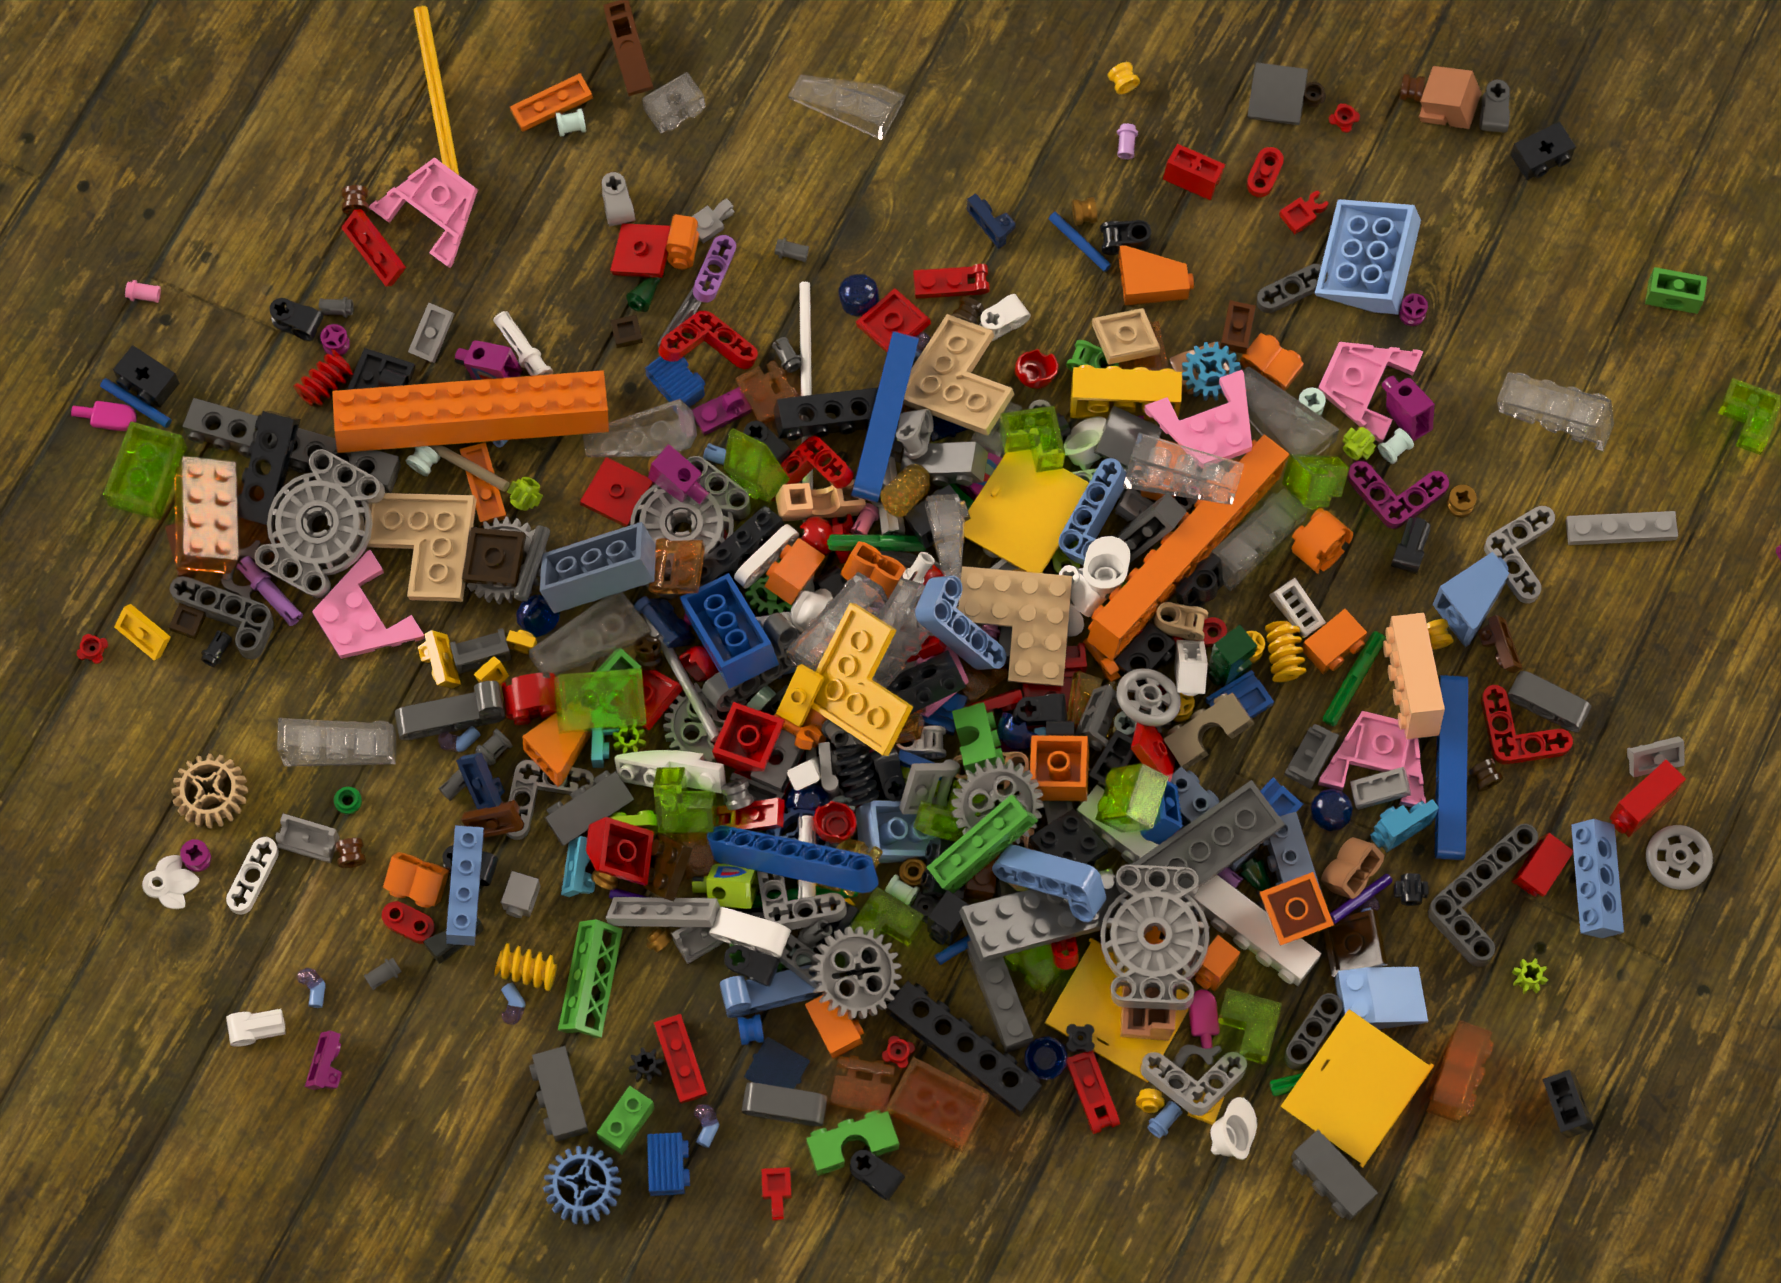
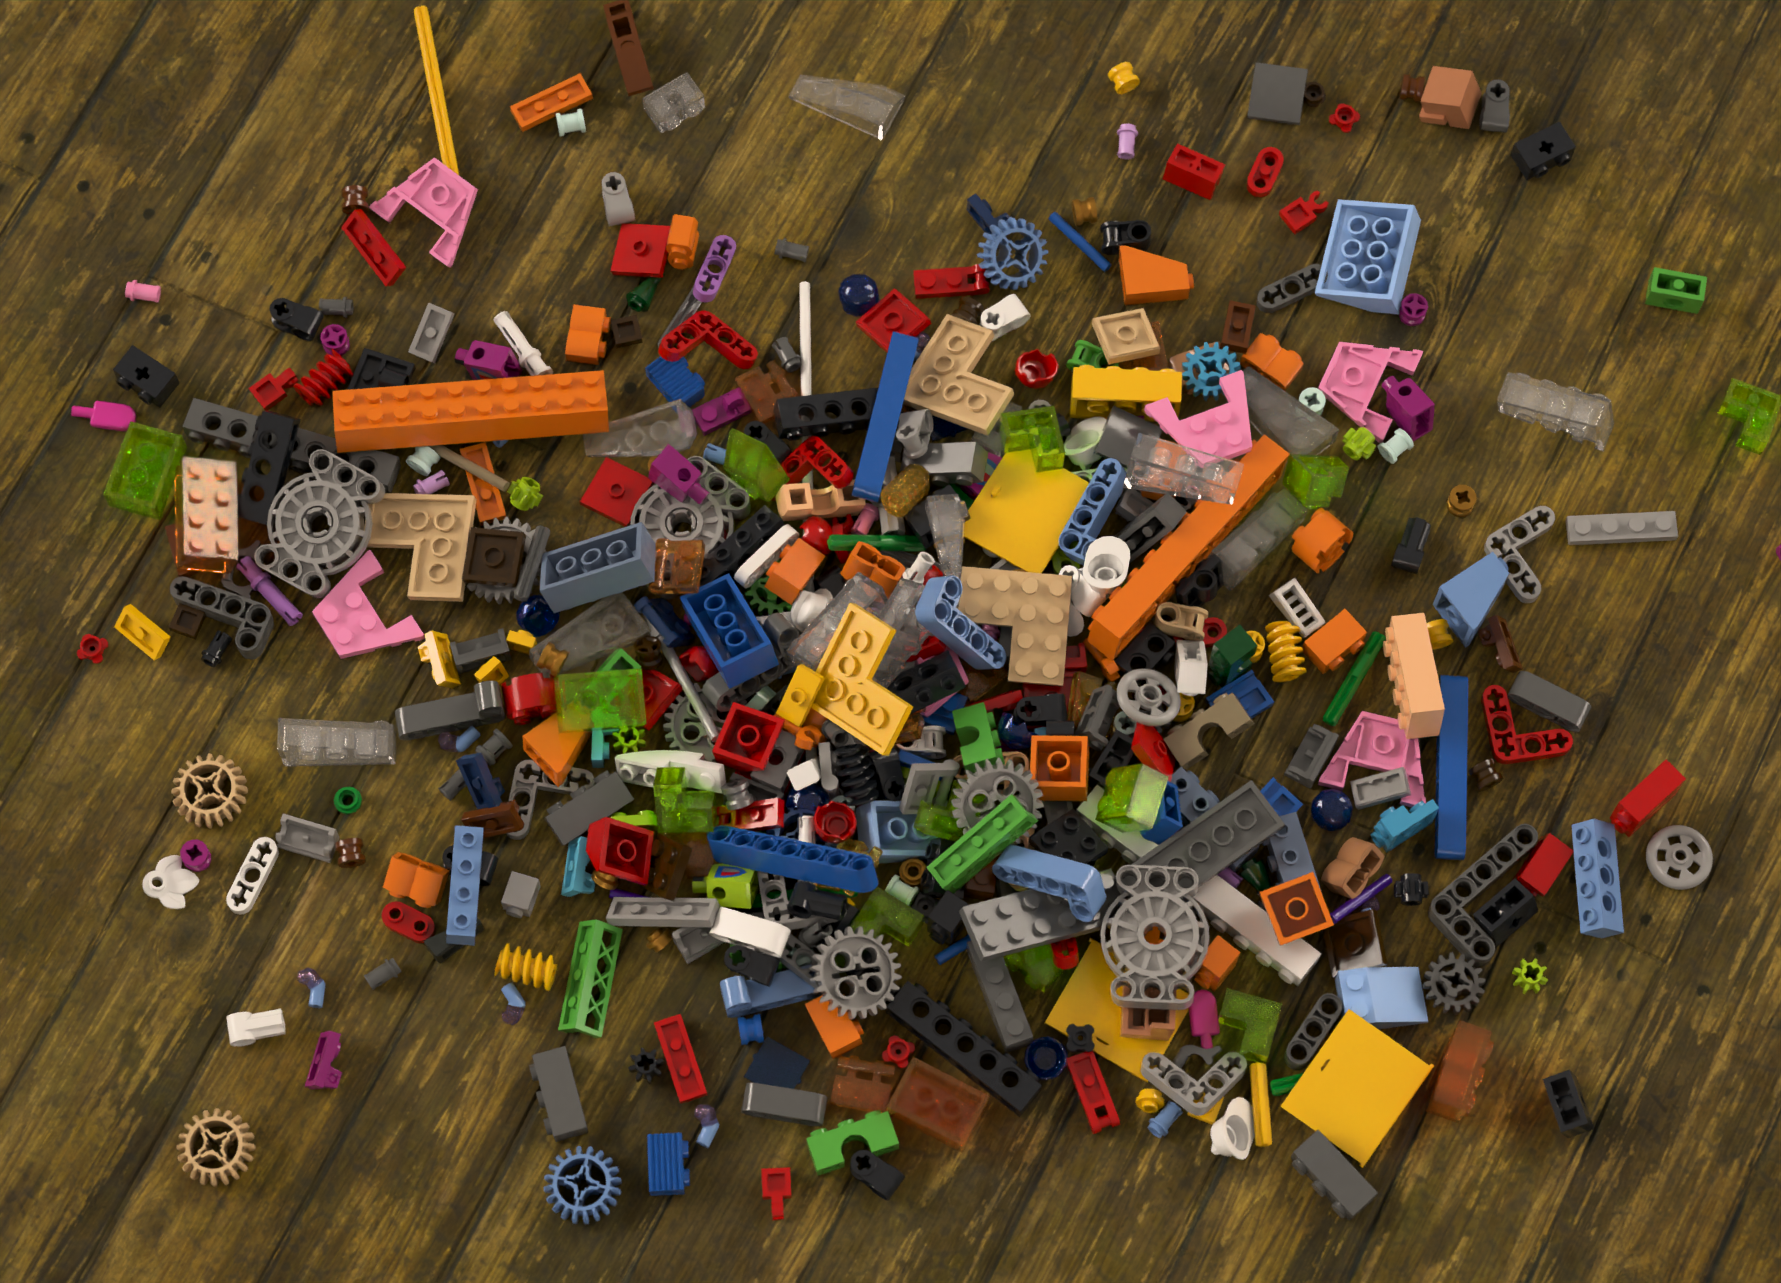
blue bar [100,378,172,428] -> none
bright green brick [597,1086,655,1155] -> none
light grey plate [692,199,735,243] -> none
magenta beam [1347,461,1449,529] -> none
light grey hinge [1627,736,1684,777] -> none
none -> tan gear [176,1108,255,1187]
none -> red plate [248,368,299,411]
none -> lavender pin [413,470,450,494]
none -> pearl gold wheel [536,642,569,677]
none -> orange brick [565,305,611,365]
none -> black piece [787,881,848,921]
none -> medium blue gear [977,217,1049,290]
none -> yellow axle [1249,1062,1272,1147]
none -> dark grey gear [1423,952,1485,1015]
none -> black brick [1473,879,1538,947]

